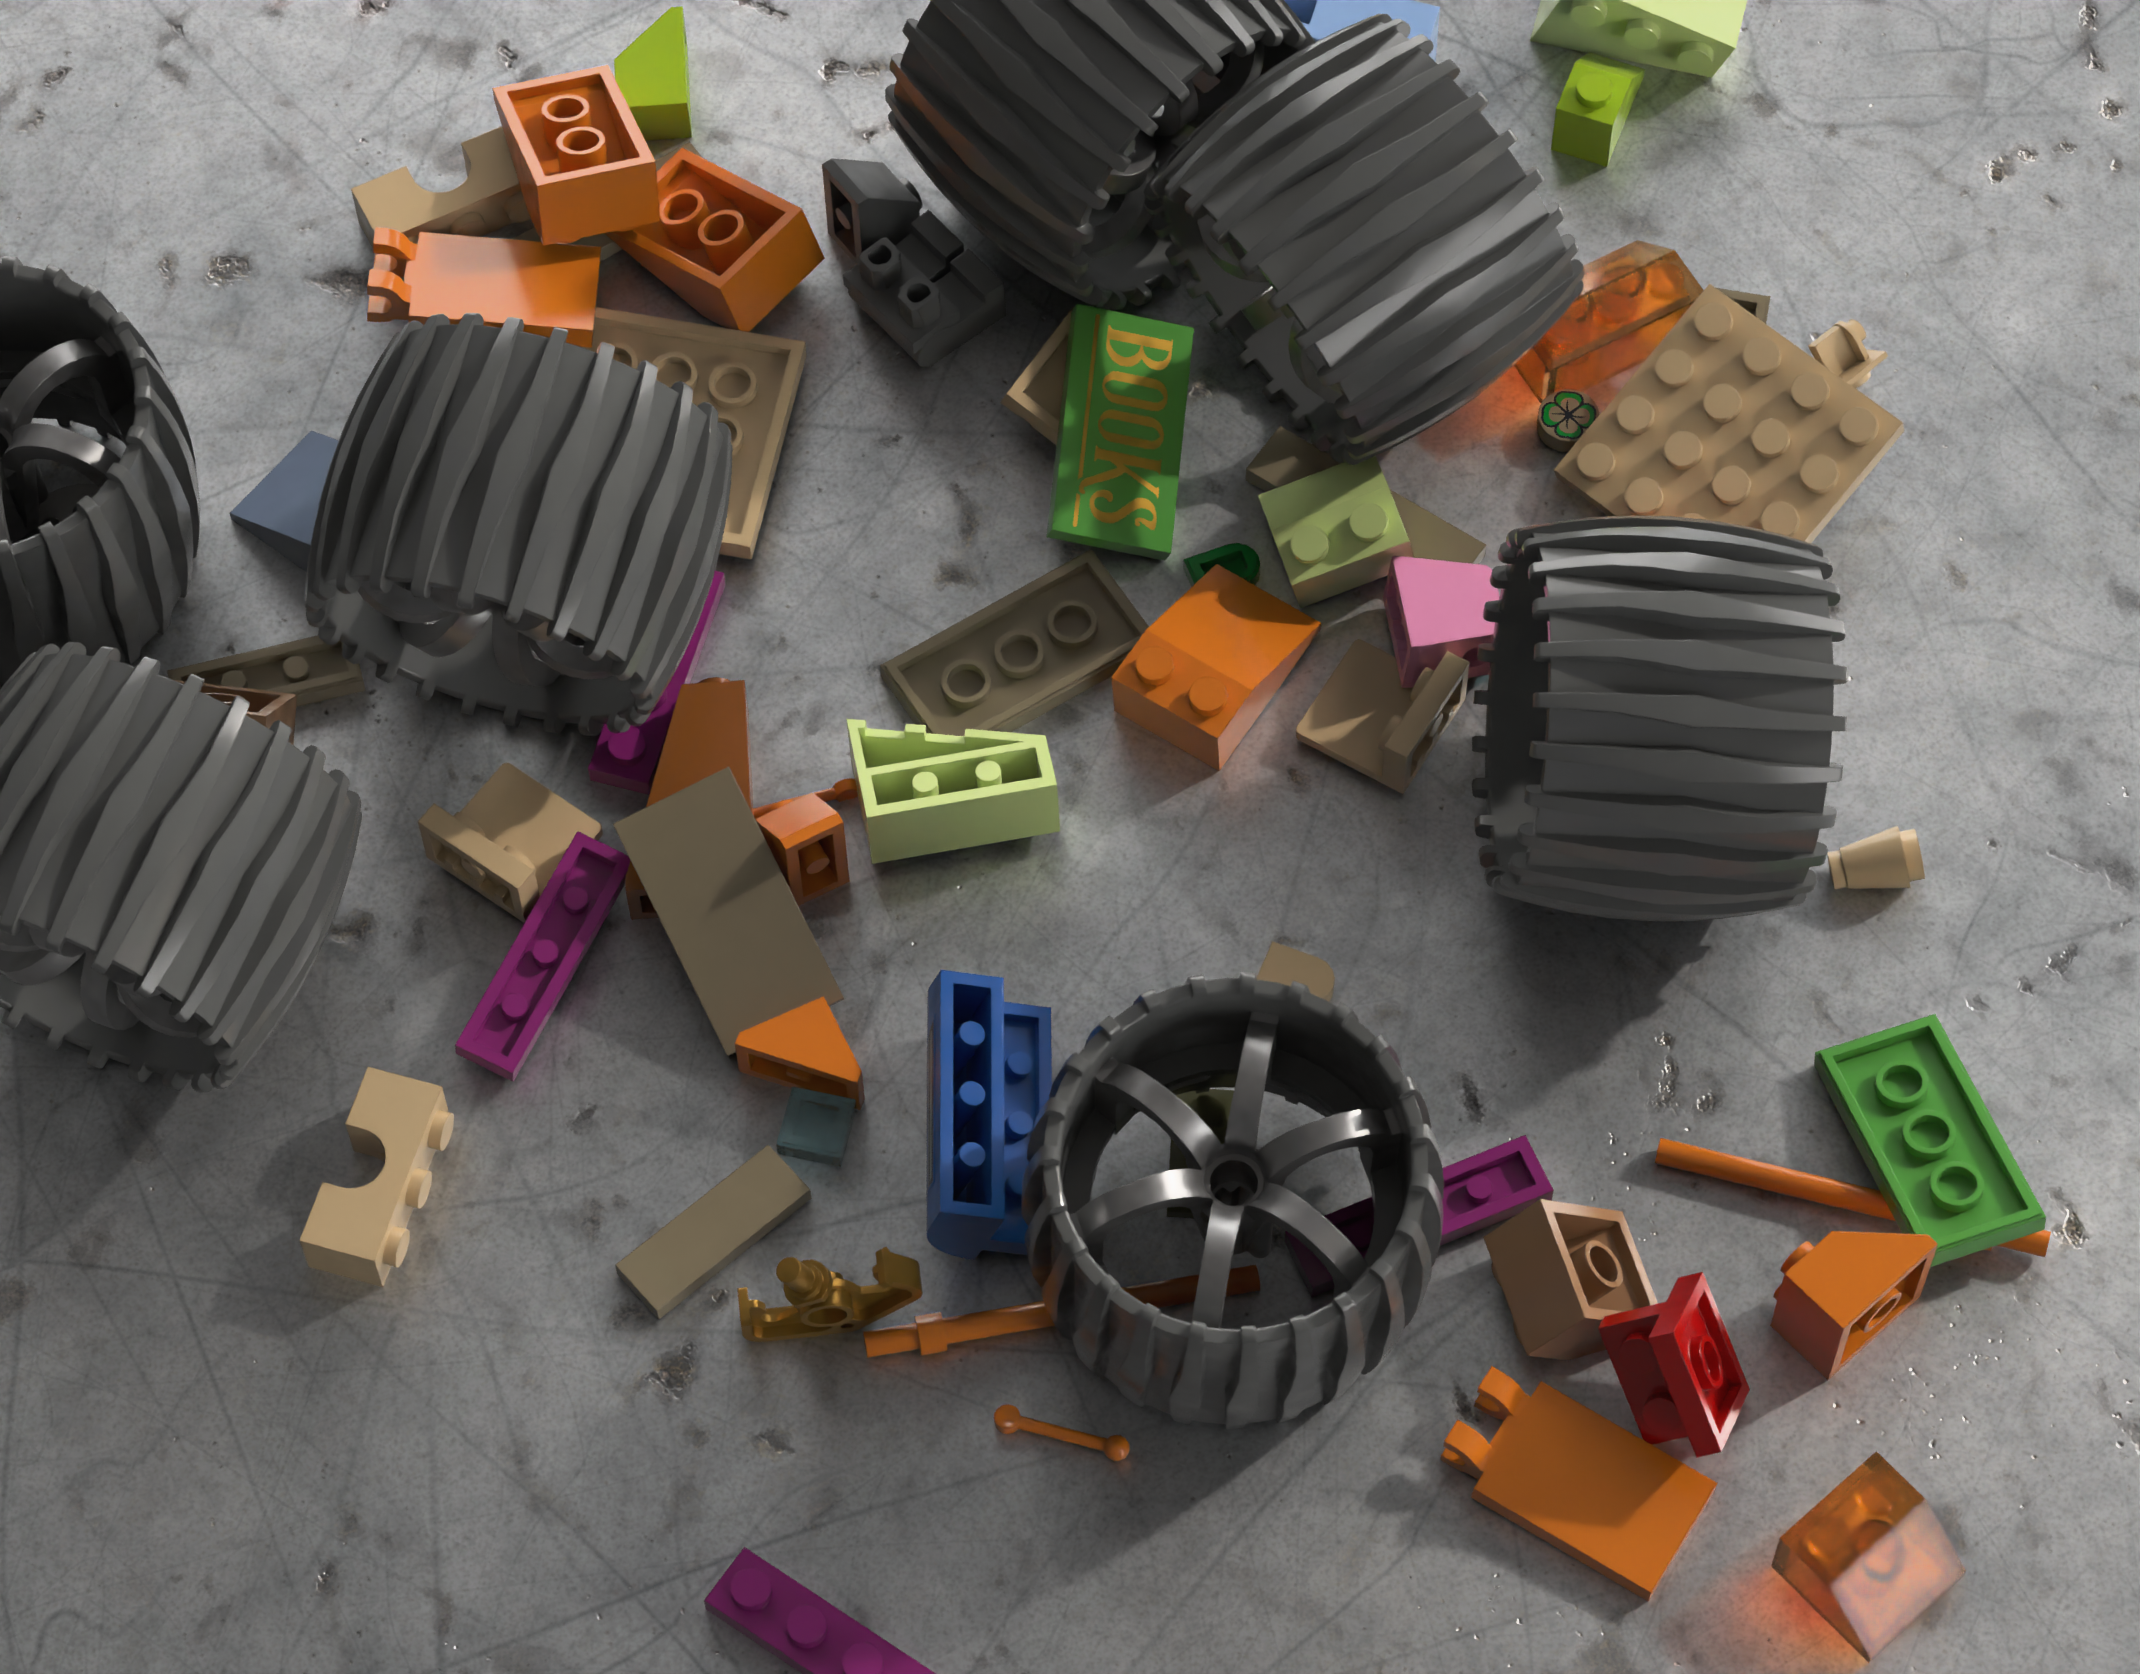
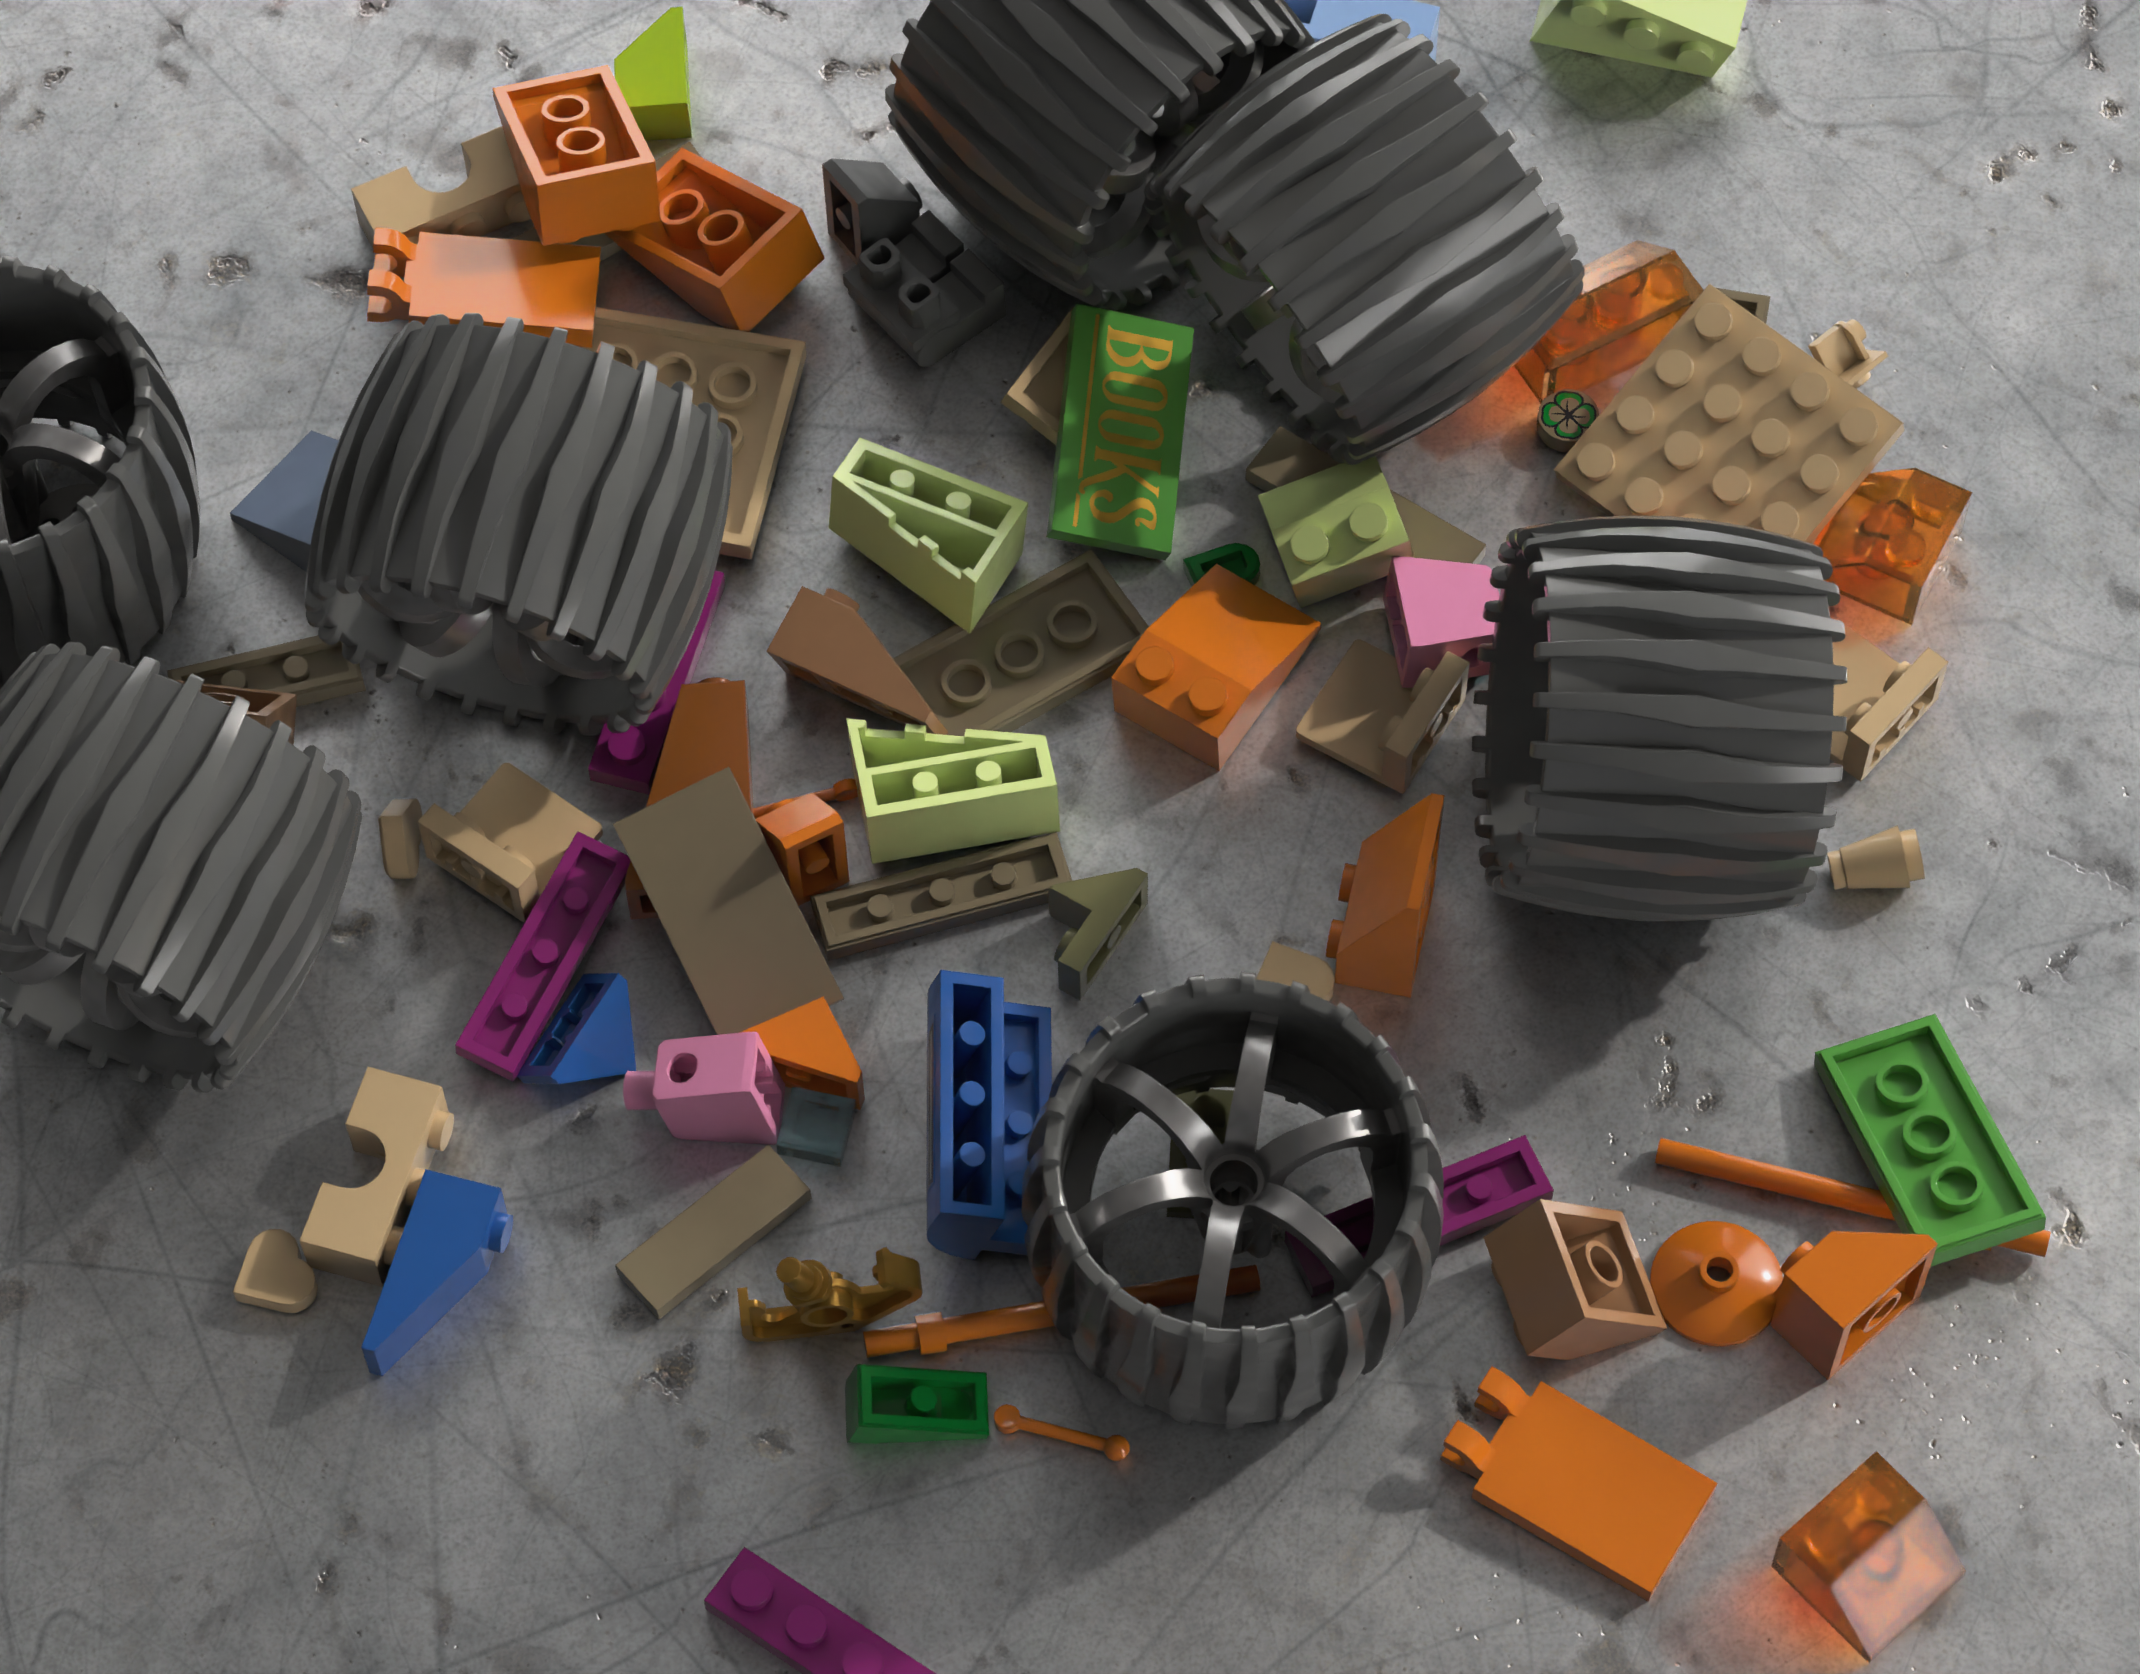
lime slope [1551,52,1645,167] -> none
red bracket [1598,1272,1750,1458] -> none
none -> tan tile [233,1229,318,1313]
none -> blue slope [361,1169,513,1376]
none -> tan tile [378,798,422,879]
none -> blue slope [517,973,637,1084]
none -> bright pink torso [623,1032,785,1145]
none -> medium nougat slope [767,586,948,735]
none -> dark tan tile [810,832,1072,961]
none -> yellowish green wedge [829,438,1028,633]
none -> green slope [845,1364,989,1444]
none -> olive slope [1048,868,1148,1001]
none -> orange slope [1326,793,1445,998]
none -> orange dish [1650,1221,1783,1347]
none -> clear orange slope [1814,468,1972,625]
none -> tan bracket [1830,623,1948,782]

